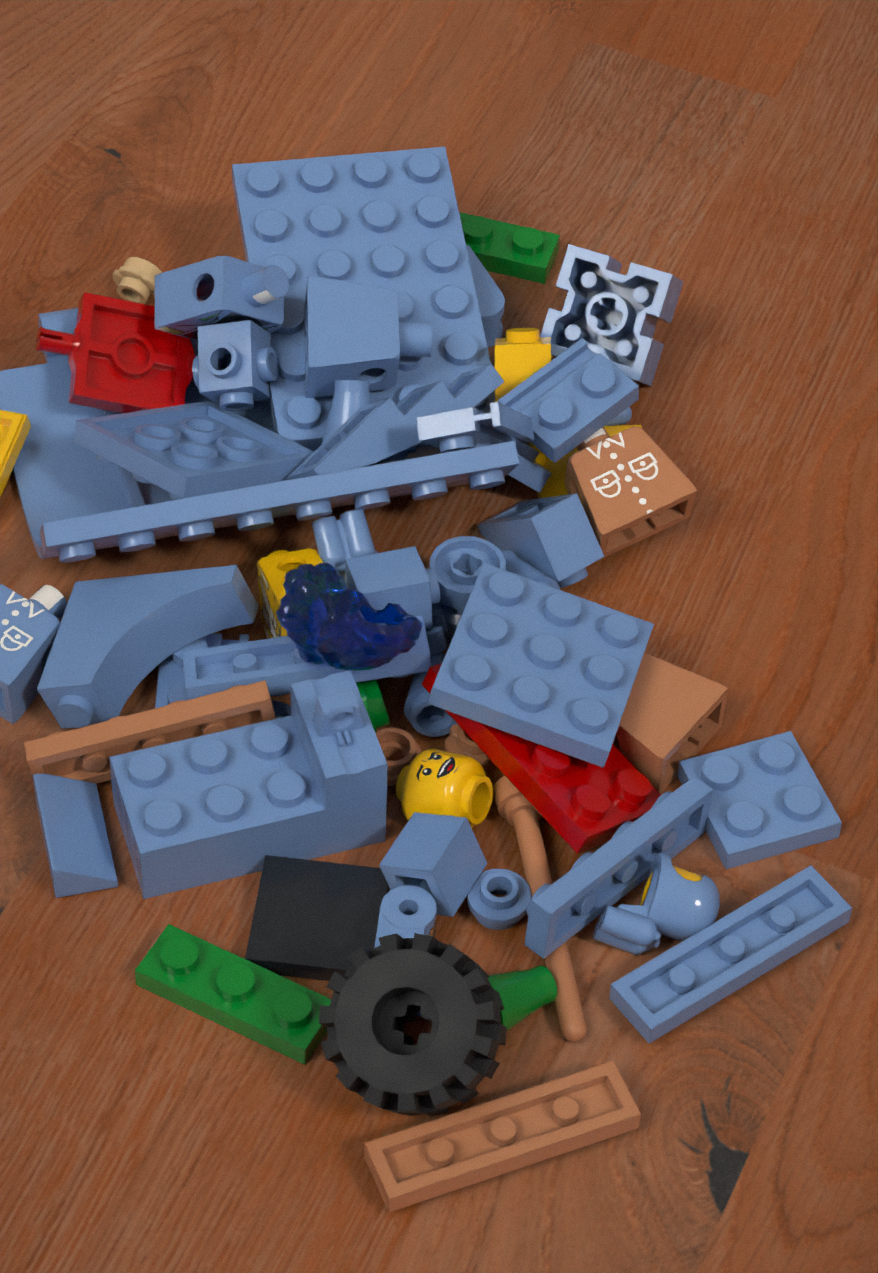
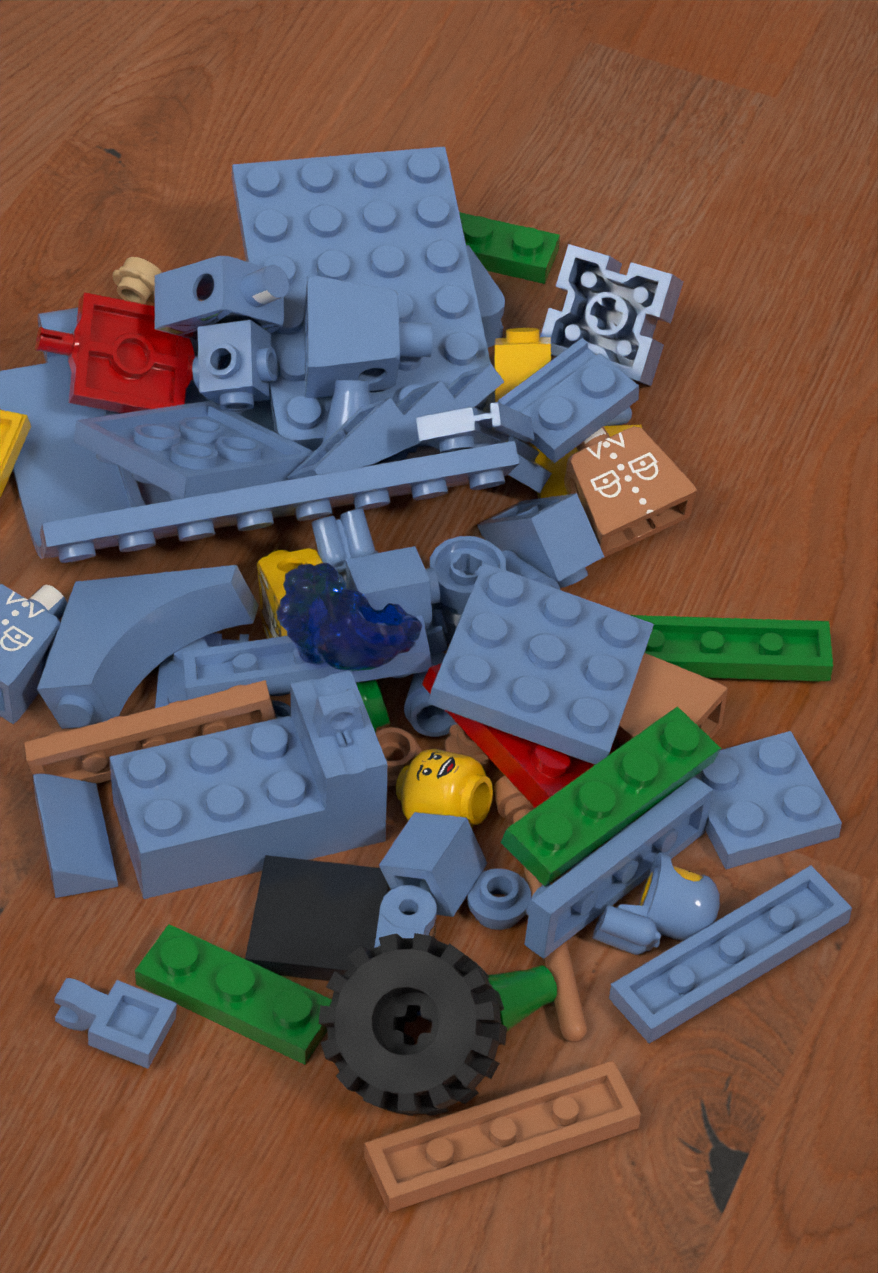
none -> medium blue plate [55,978,177,1069]
none -> green plate [500,706,721,886]
none -> green plate [631,615,833,681]

